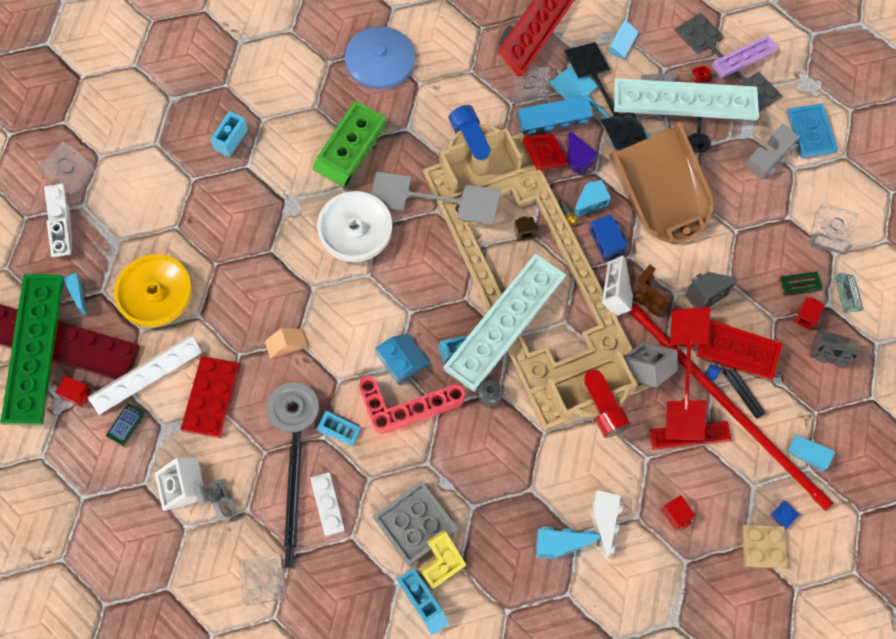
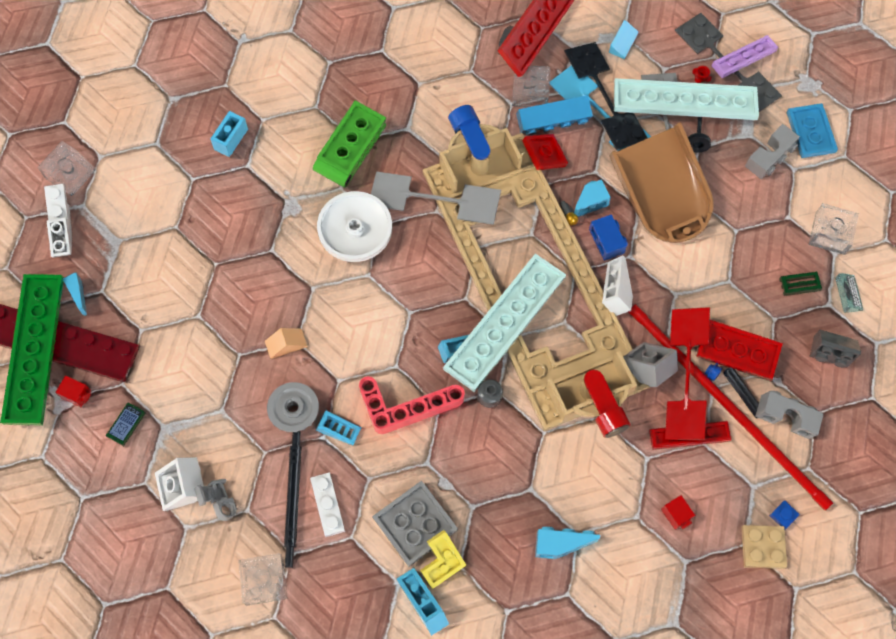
white plate [88,335,202,414] -> none
yellow dish [114,254,192,327] -> none
red plate [180,356,240,439] -> none
medium blue dish [345,26,415,90] -> none
dark azure slope [375,333,430,385] -> none
dark brown plate [514,217,537,241] -> none
dark purple slope [567,131,598,175] -> none
white slope [590,490,623,559] -> none
reddish brown bracket [632,264,669,317] -> none
dark grey slope [685,272,738,308] -> none
medium azure slope [787,435,835,472] -> none
red brick [793,297,824,330] -> none
none -> light grey arch [756,391,823,439]

